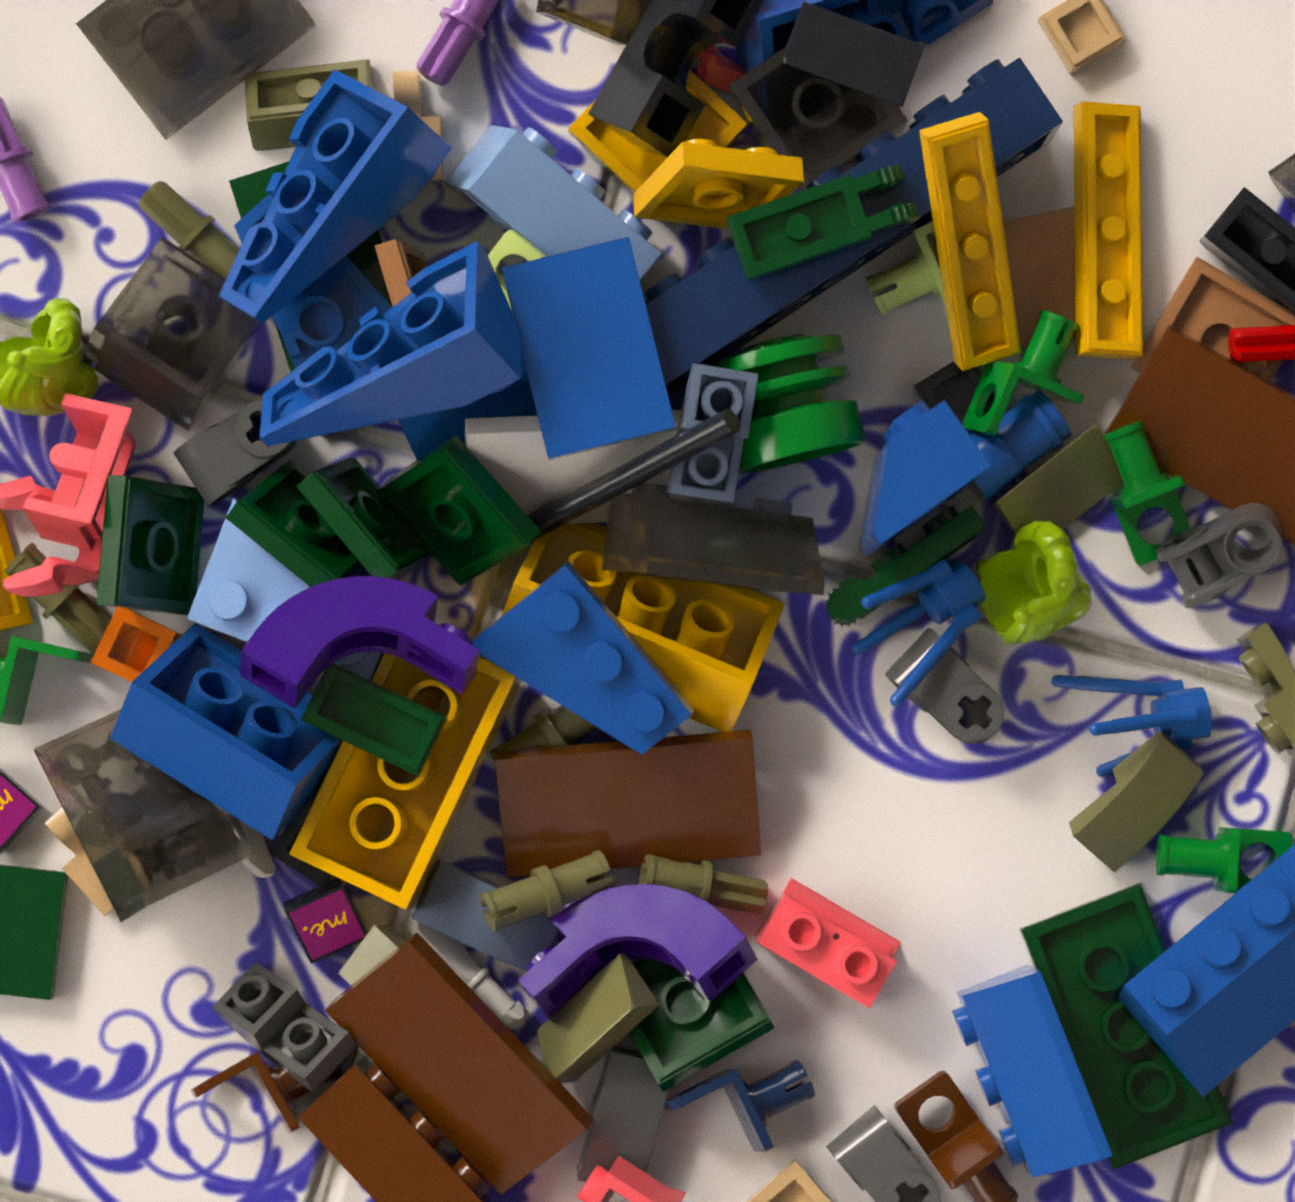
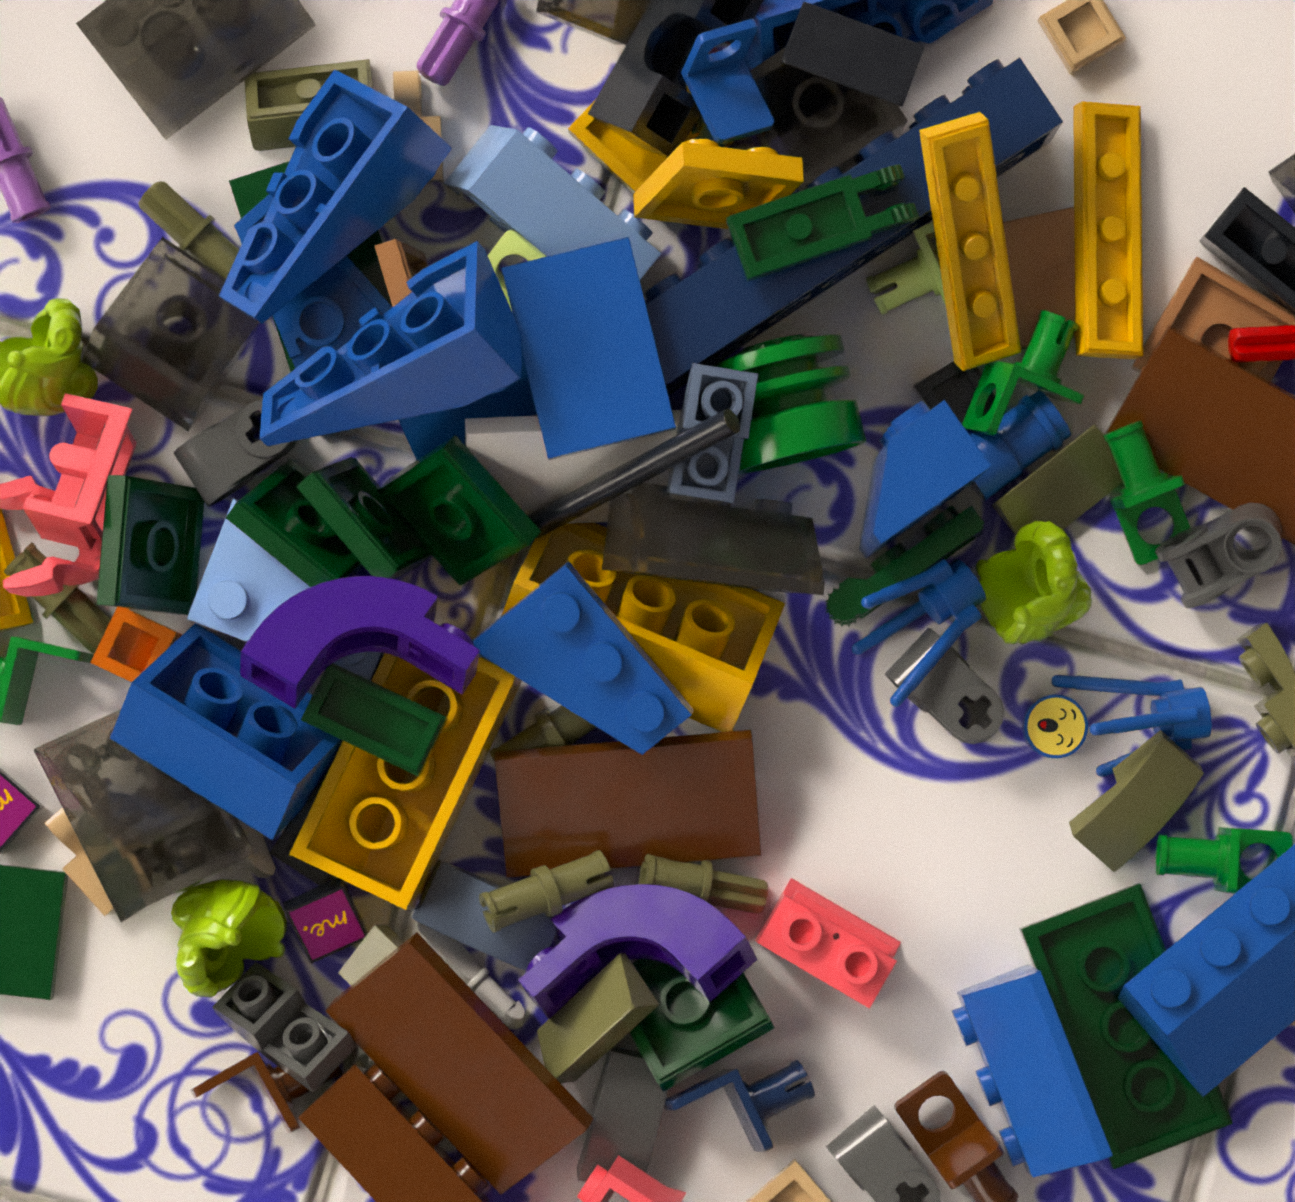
none -> lime hair [171,879,287,998]
none -> blue bracket [681,19,774,147]
none -> light yellow tile [1022,694,1088,758]

